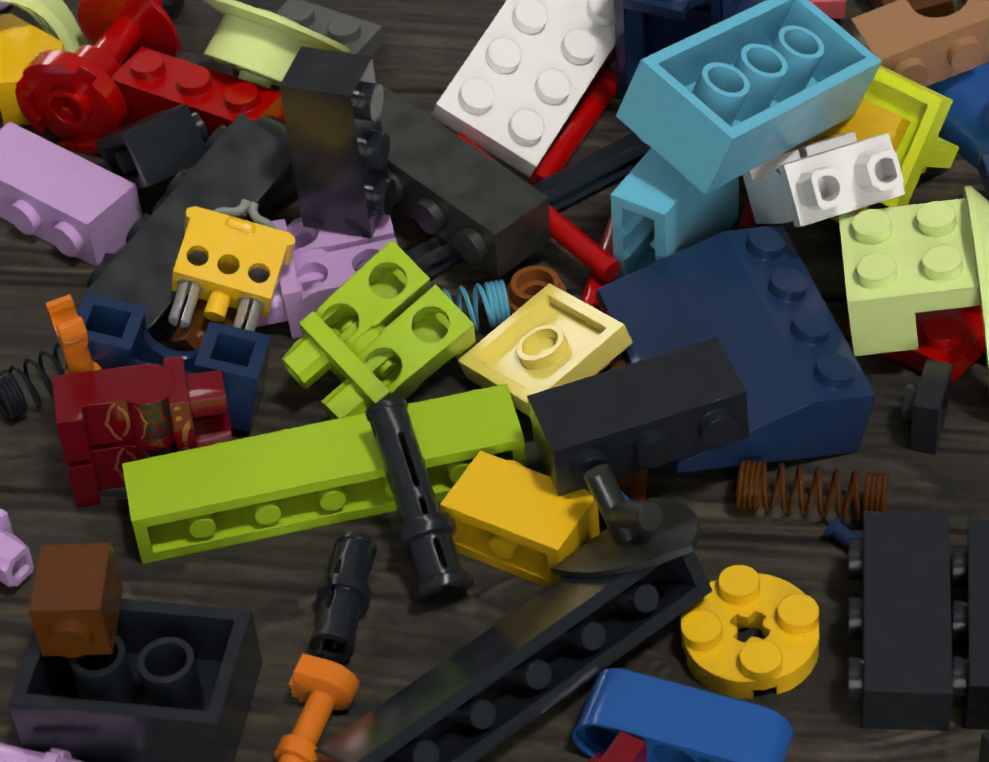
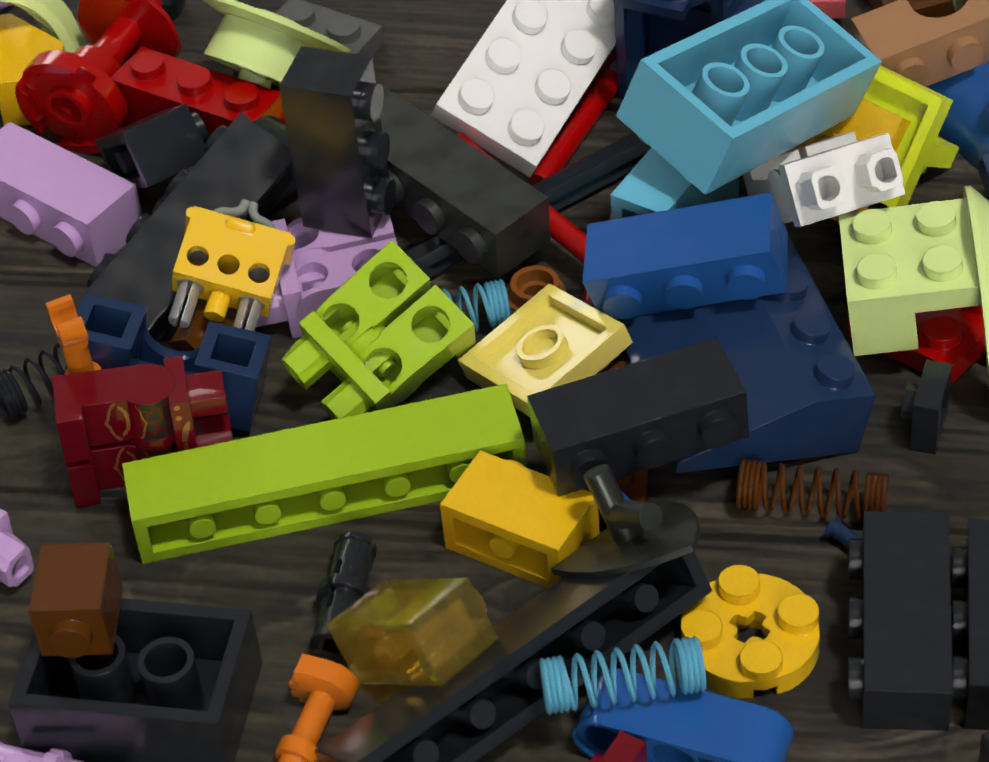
black pin [365,398,474,604] -> none
none -> clear yellow brick [326,578,499,686]
none -> medium azure piece [539,635,706,715]
none -> blue brick [582,192,788,319]

